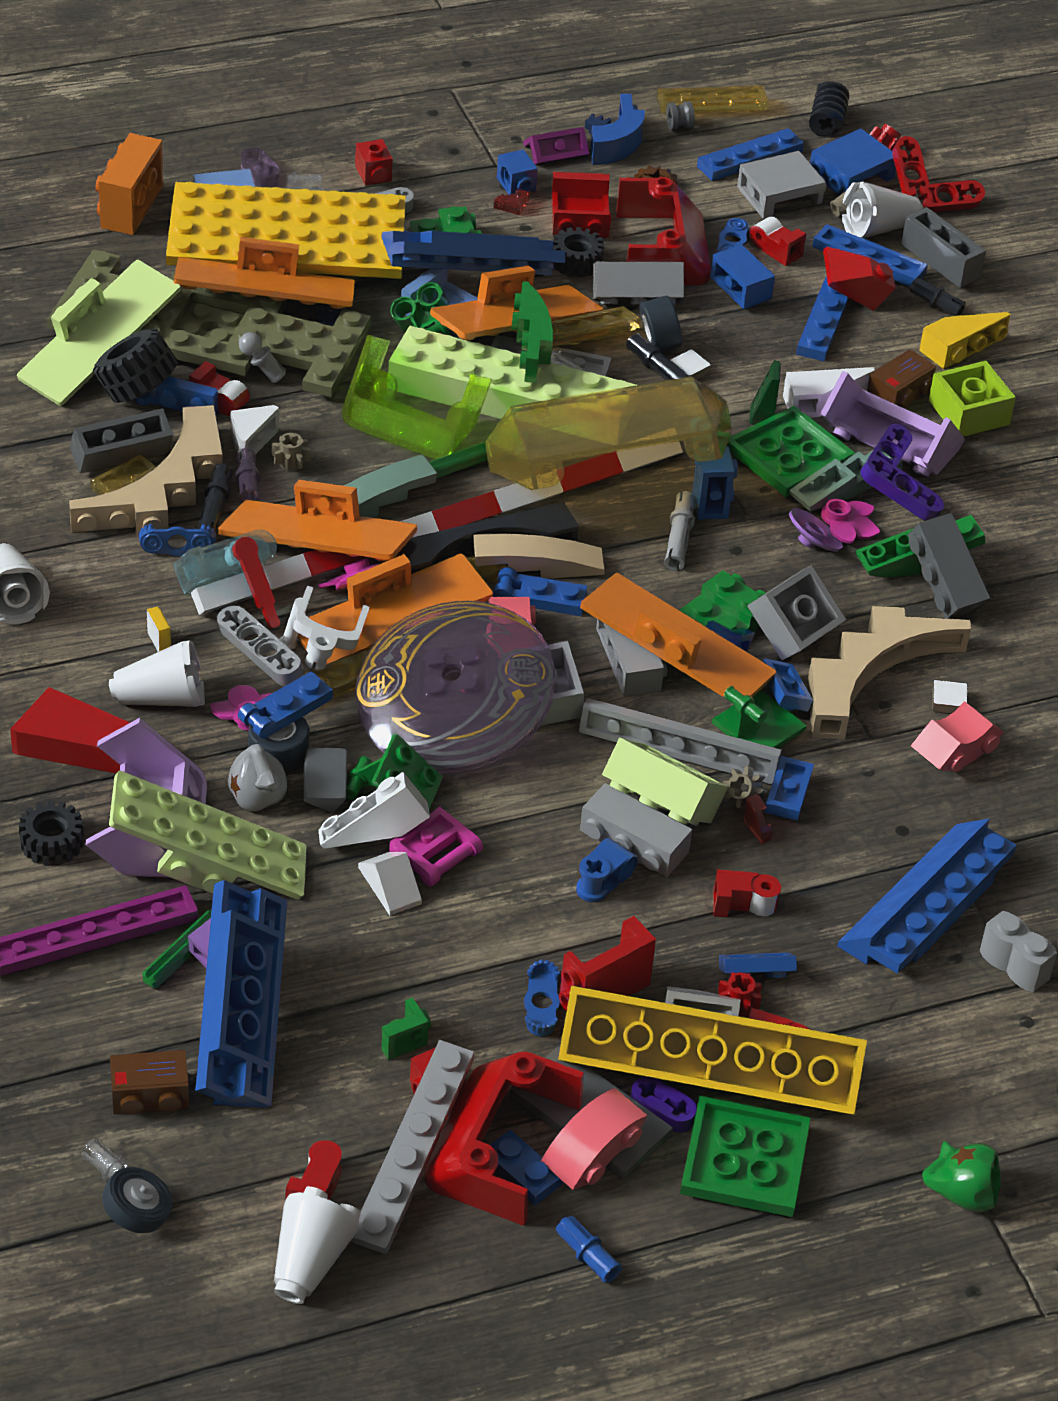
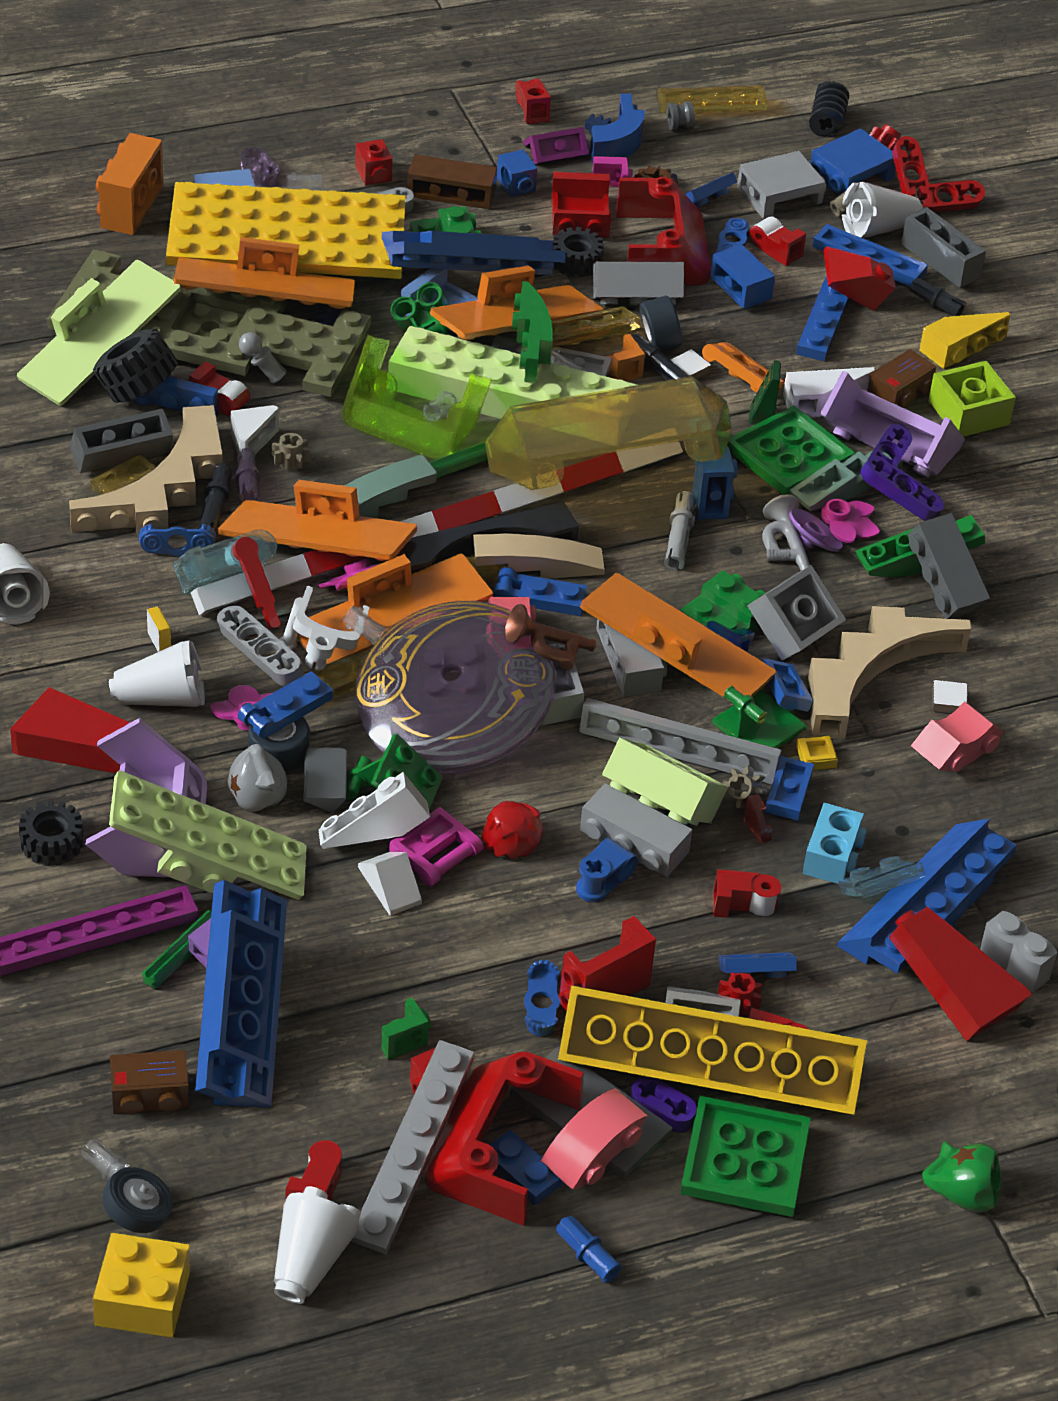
clear red tile [493,190,530,215] -> none
blue plate [697,128,804,181] -> none
none -> yellow brick [93,1233,190,1338]
none -> clear pin [342,605,387,645]
none -> reddish brown brick [407,154,497,210]
none -> clear pin [423,391,457,422]
none -> red hair [481,801,544,860]
none -> copper piece [505,604,597,670]
none -> red leg [515,78,551,124]
none -> dark pink bracket [592,156,633,187]
none -> orange panel [607,334,645,381]
none -> blue plate [685,172,738,207]
none -> orange plate [702,342,785,393]
none -> light grey piece [762,494,810,571]
none -> yellow tile [796,736,838,770]
none -> medium azure brick [802,803,867,885]
none -> clear light blue plate [838,856,925,898]
none -> red slope [889,906,1032,1042]

